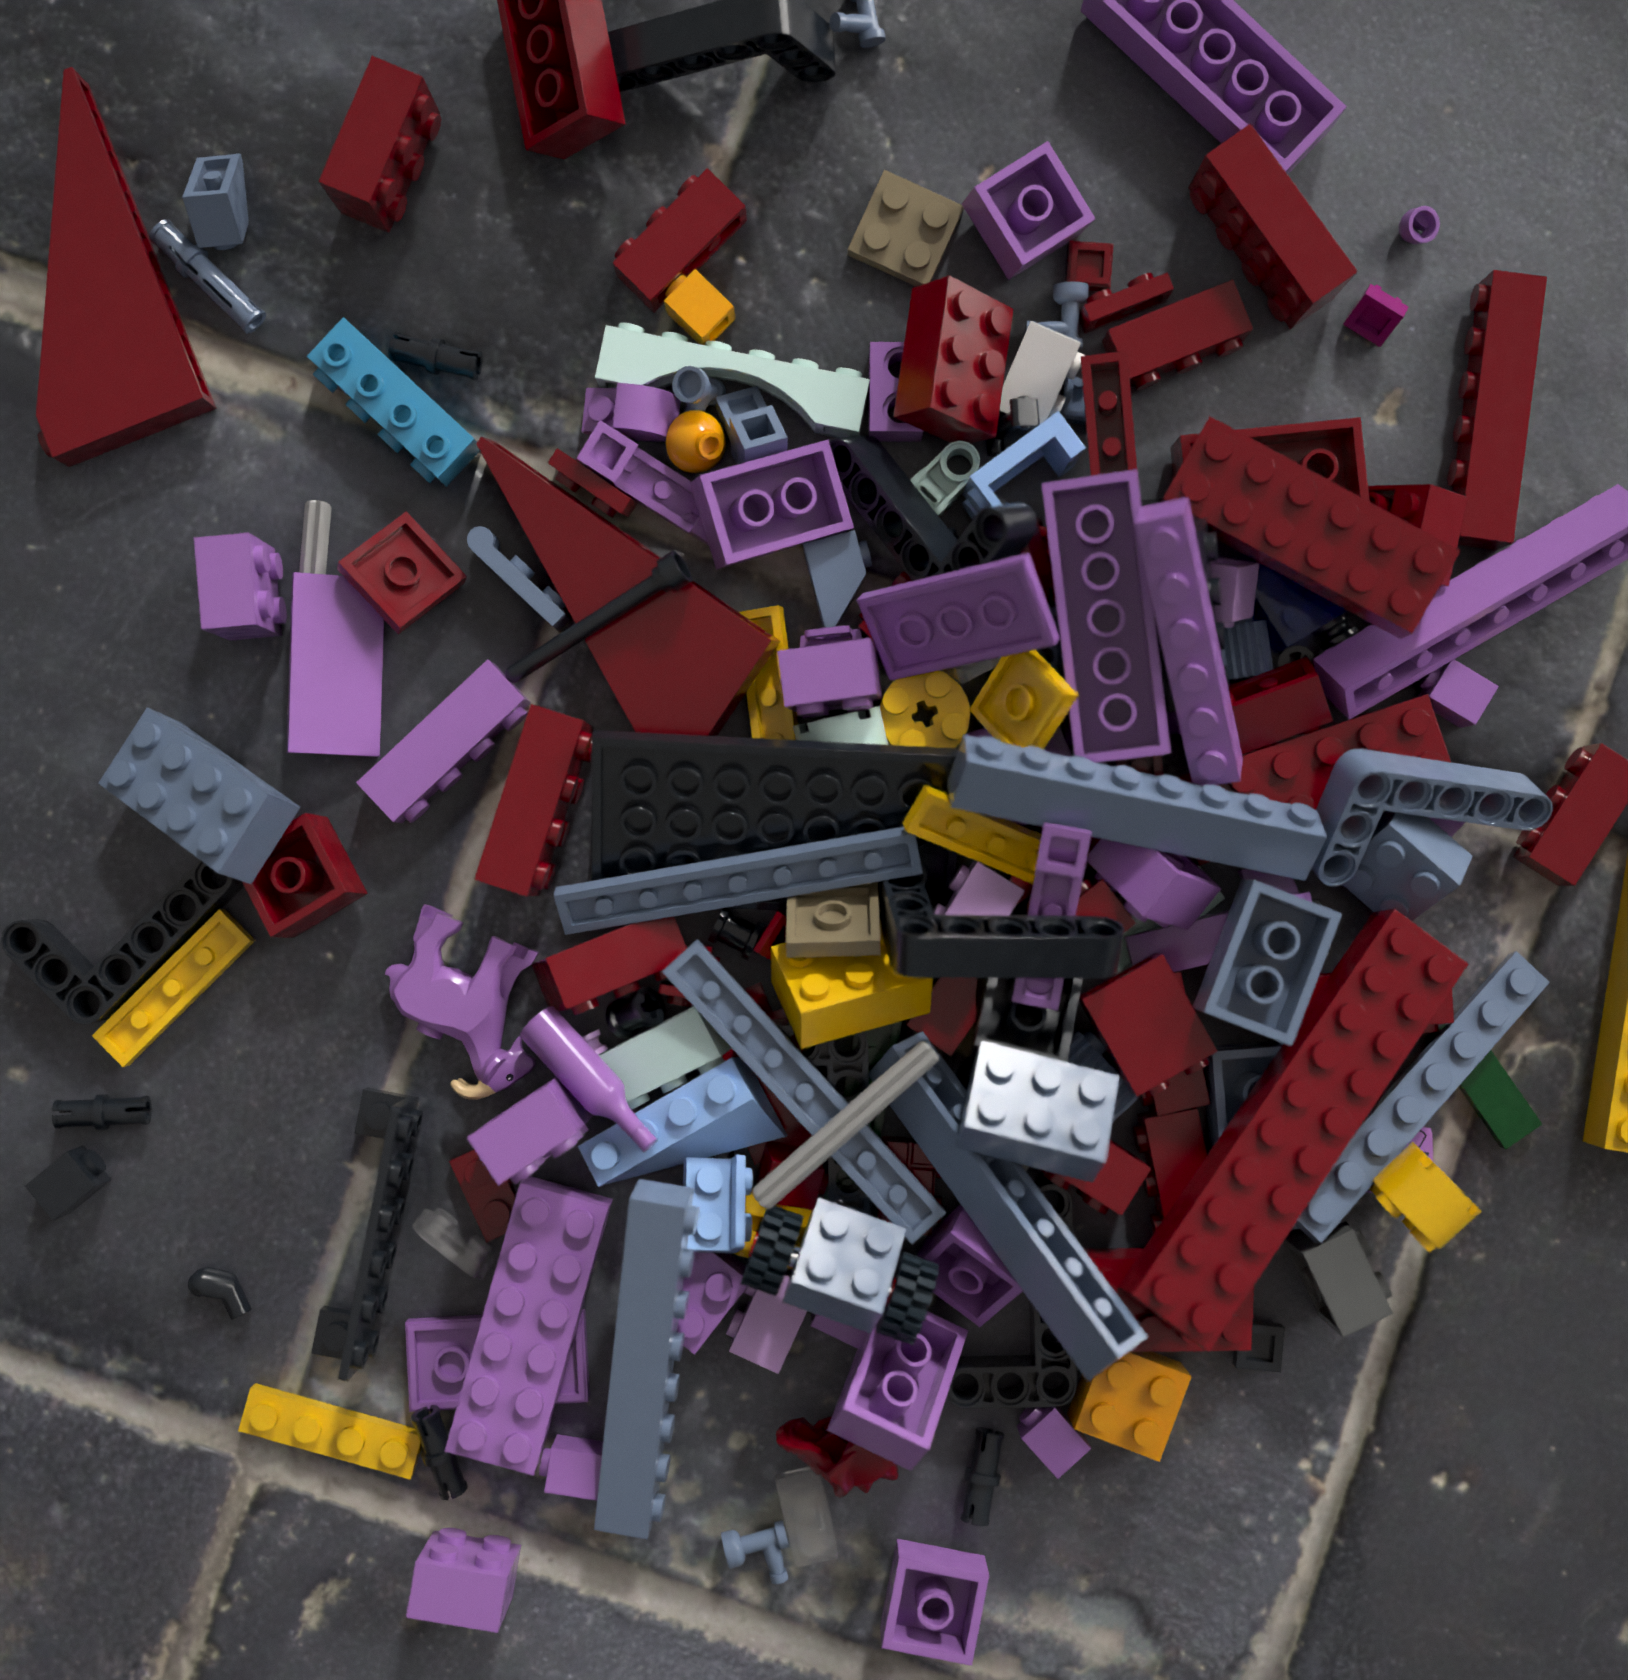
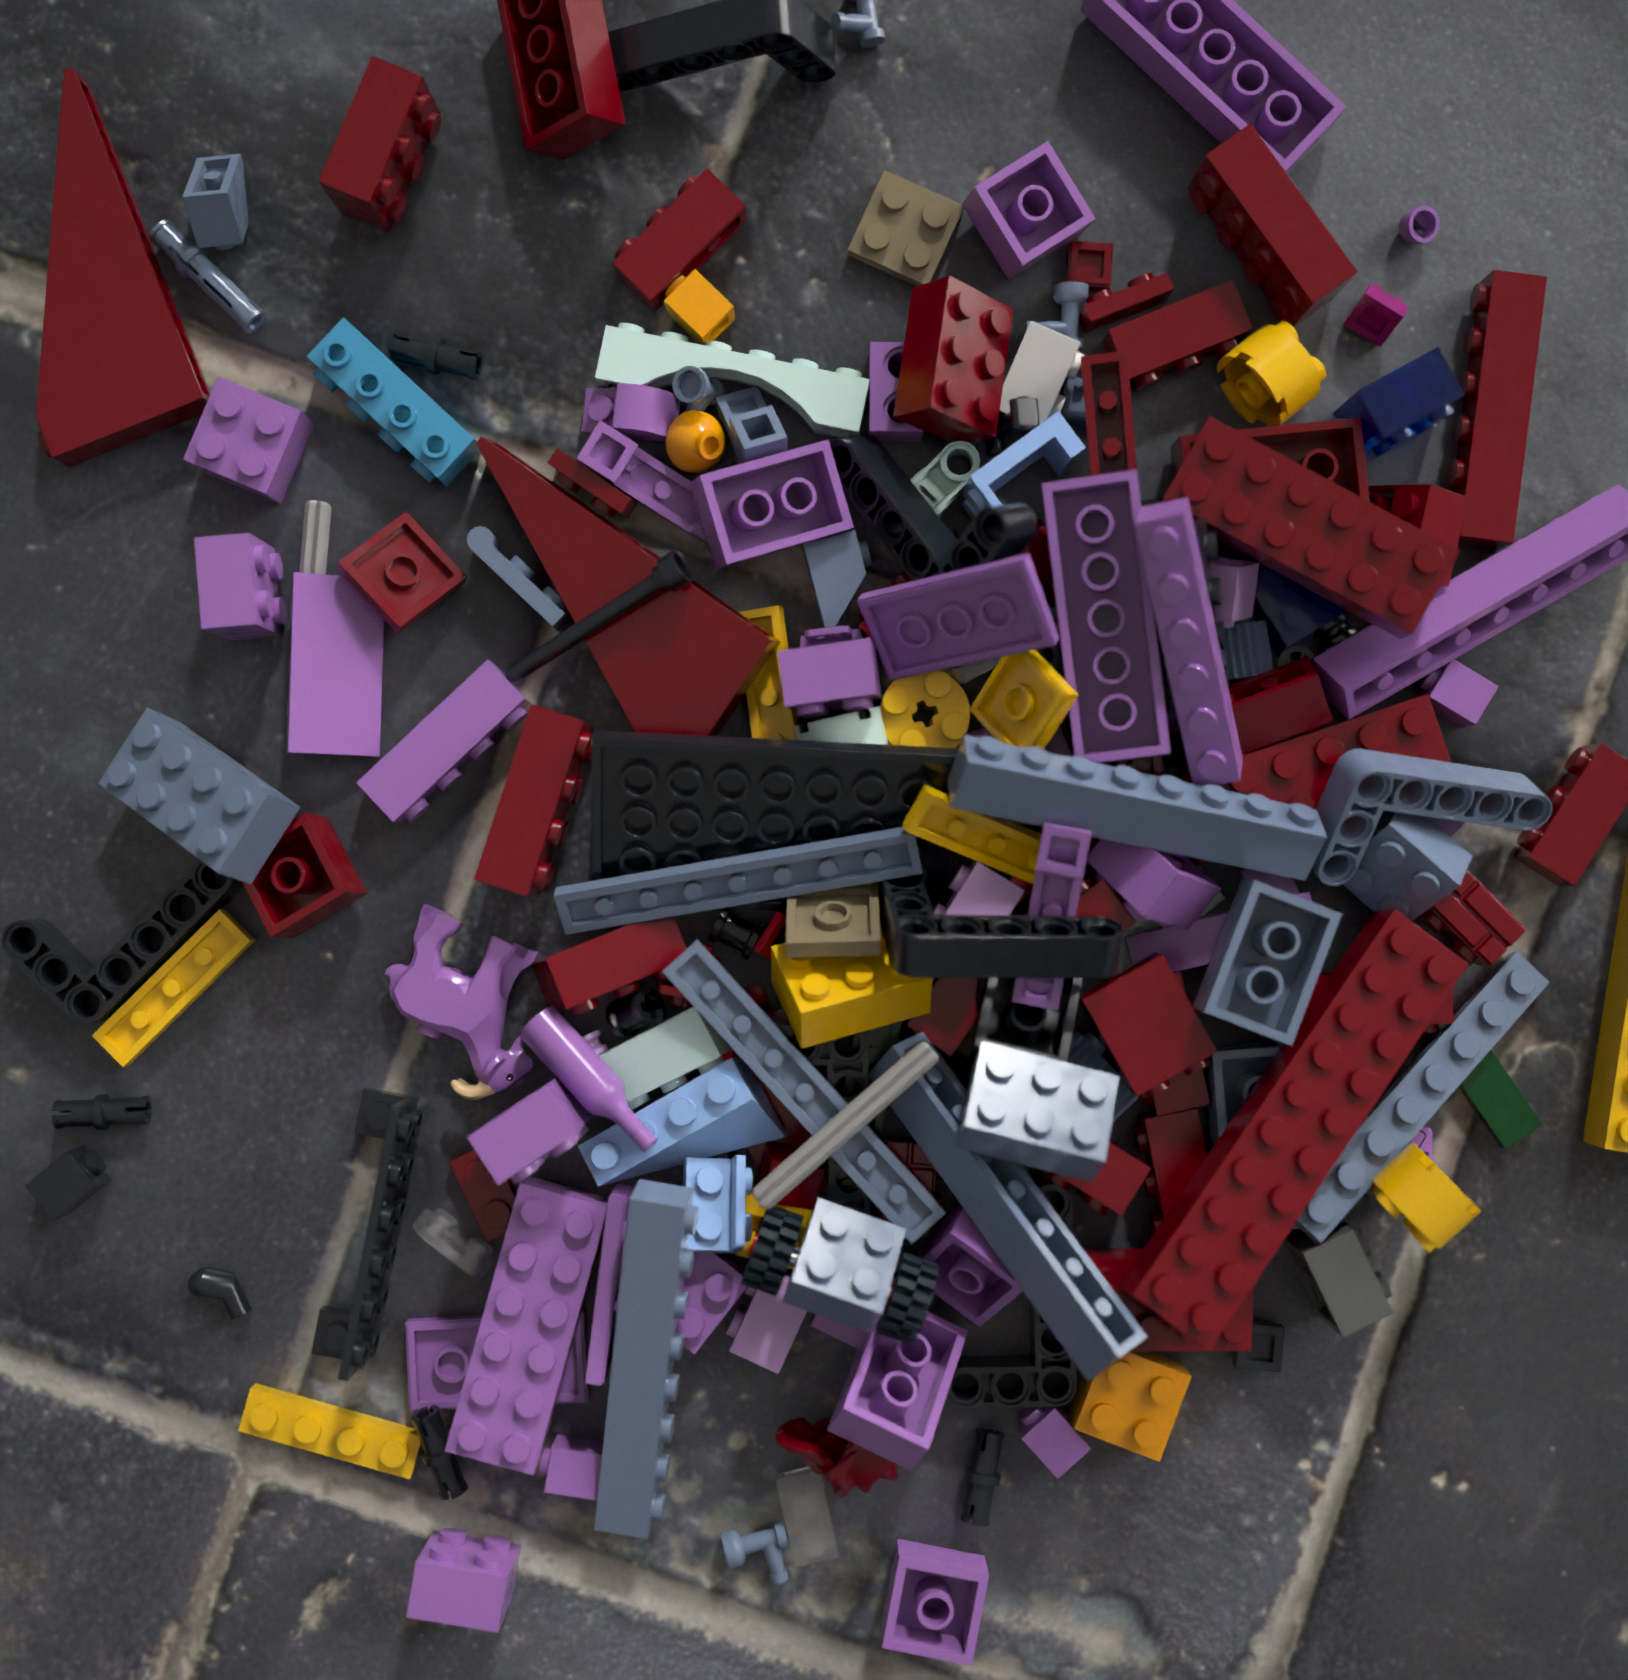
none -> medium lavender brick [183,377,315,504]
none -> medium lavender tile [585,1184,634,1386]
none -> yellow brick [1217,321,1327,427]
none -> clear blue brick [1333,347,1465,458]
none -> dark red brick [1419,869,1527,967]

